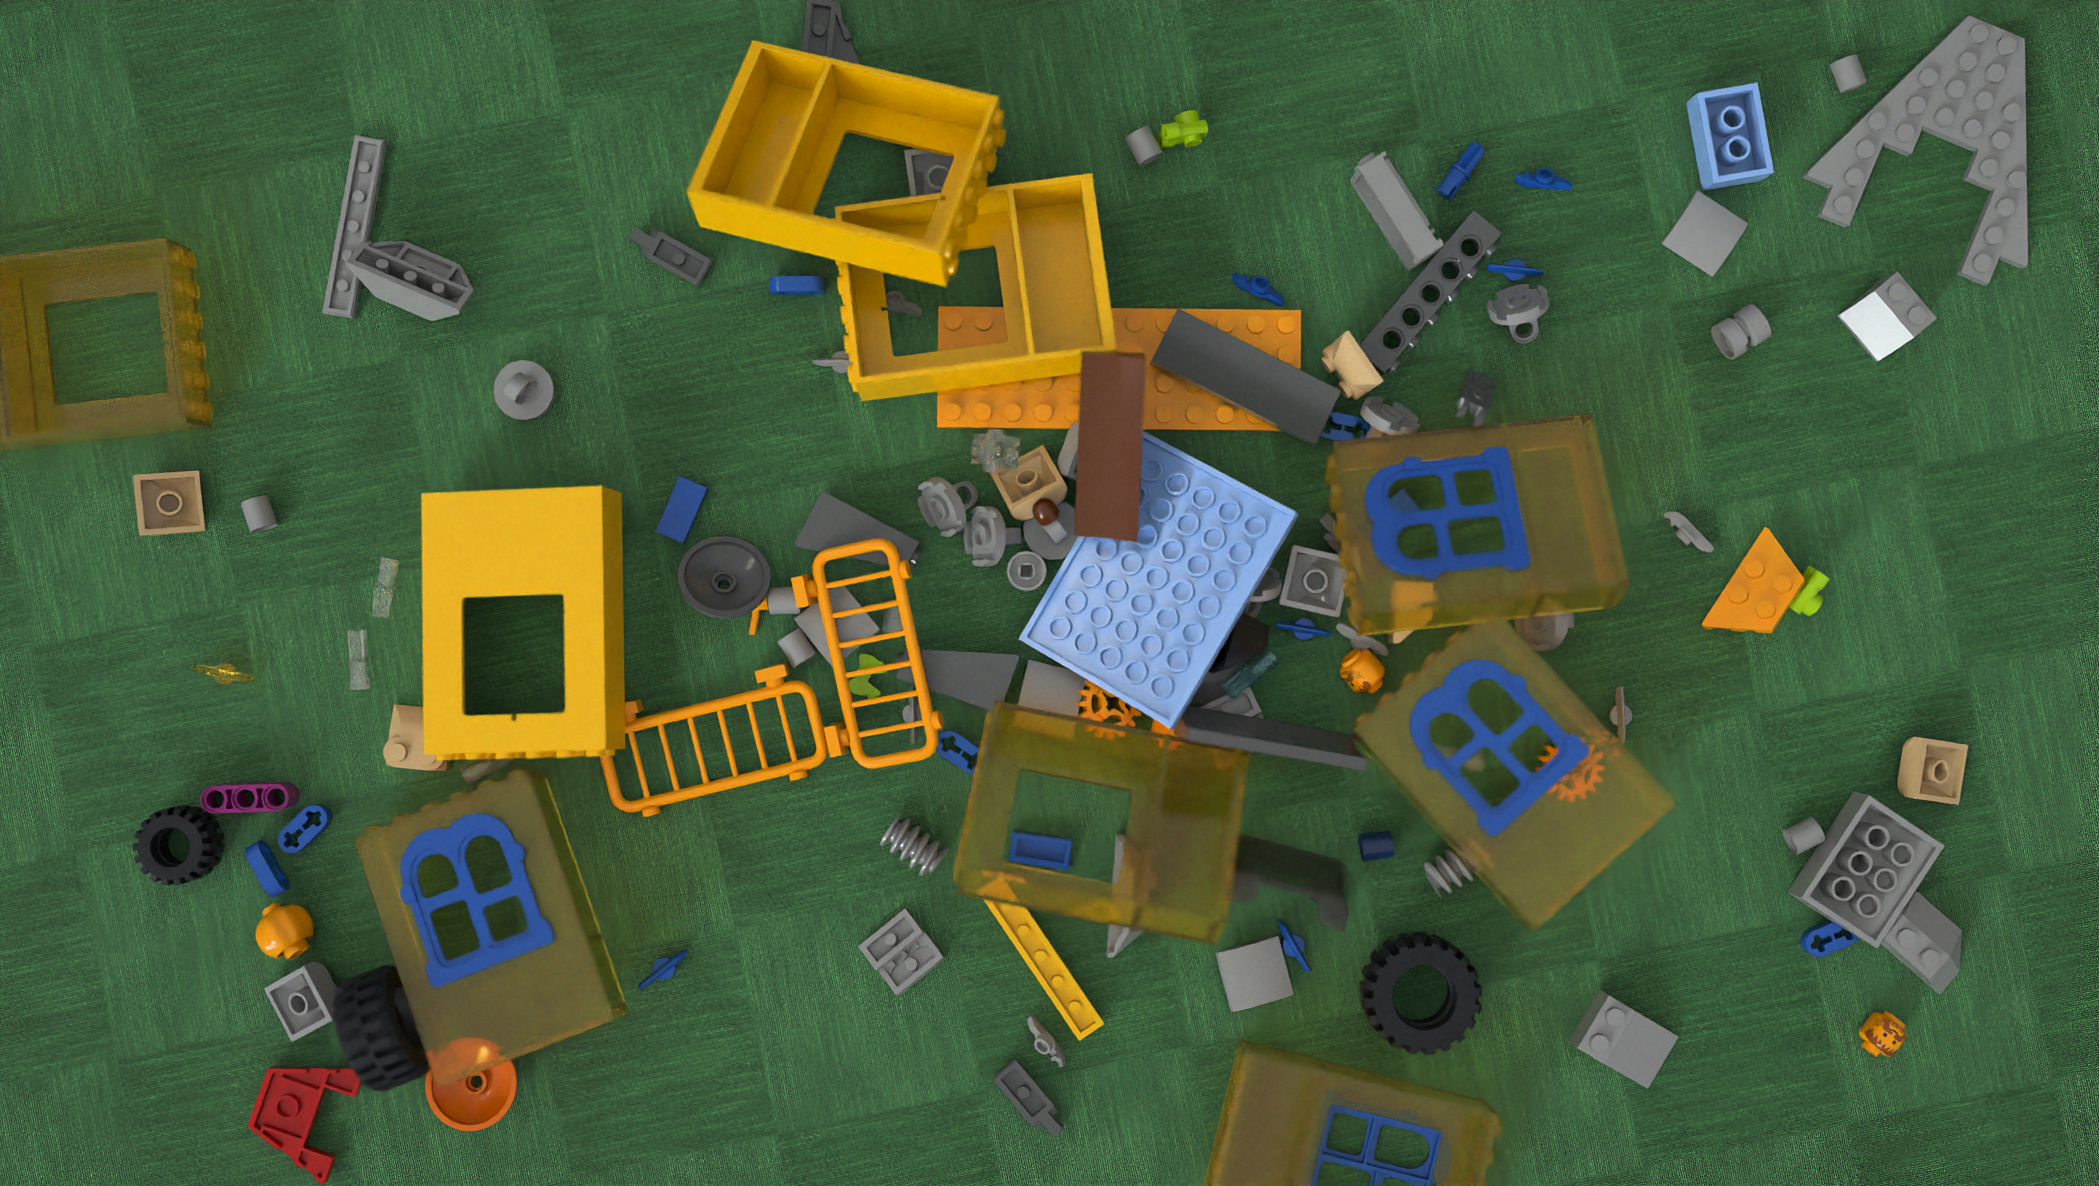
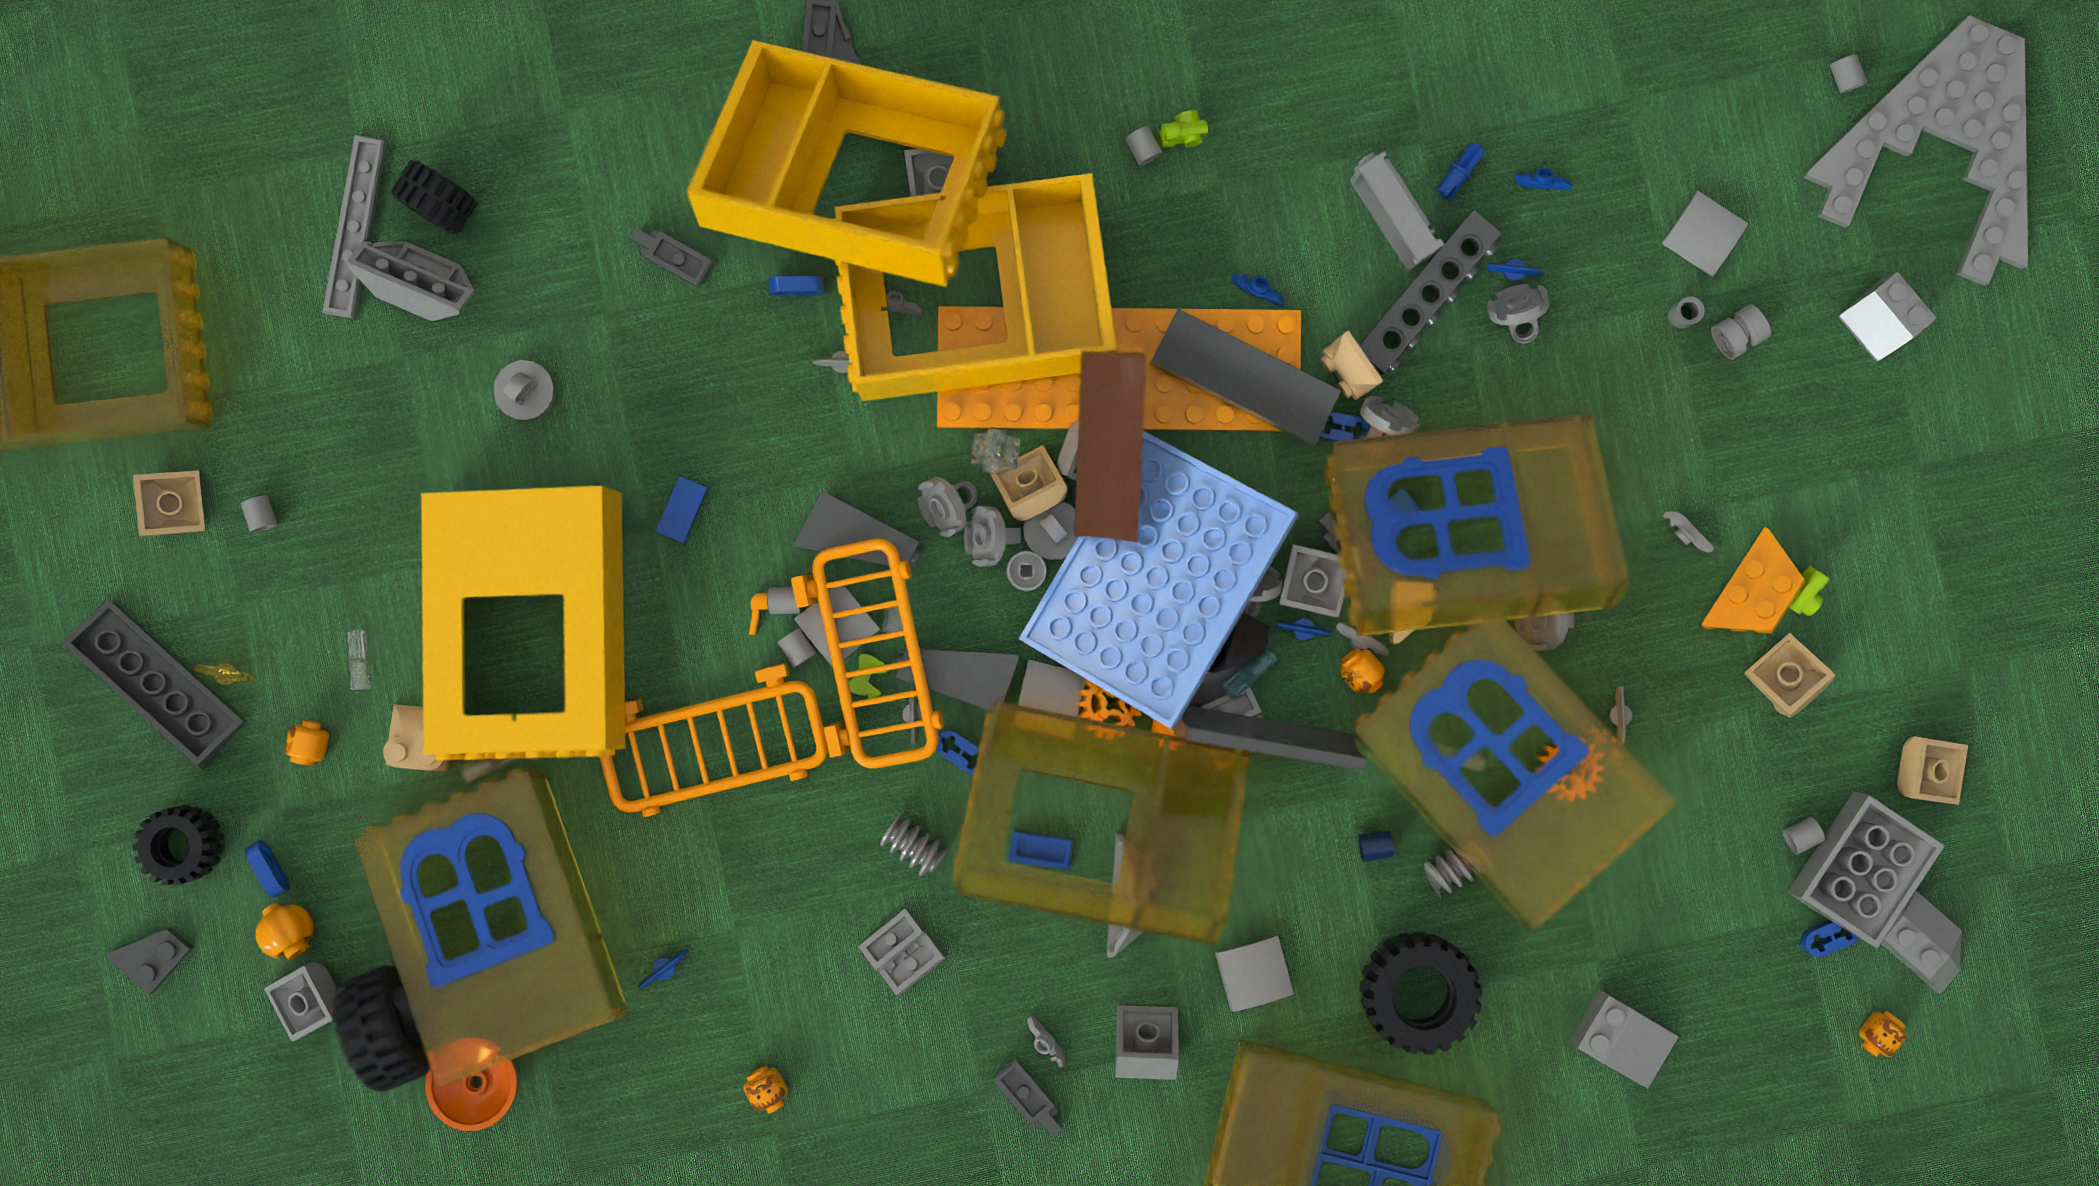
magenta beam [200,782,300,813] -> none
red wing [247,1066,363,1184] -> none
blue beam [278,804,332,853] -> none
clear axle [371,557,401,618] -> none
dark grey dish [678,536,771,619] -> none
yellow plate [977,871,1104,1041] -> none
reddish brown hinge [1032,498,1060,526] -> none
clear smoke windscreen [1217,835,1349,931] -> none
blue piece [1278,919,1311,973] -> none
dark grey hinge [1456,369,1496,428] -> none
light blue brick [1686,83,1774,191] -> none
none -> dark grey arch [61,600,245,770]
none -> dark grey wing [105,927,194,995]
none -> light orange head [284,719,330,766]
none -> black tyre [390,160,478,235]
none -> light orange head [743,1065,788,1114]
none -> light grey slope [1115,1005,1179,1080]
none -> light grey beam [1668,297,1705,328]
none -> tan slope [1744,633,1836,718]

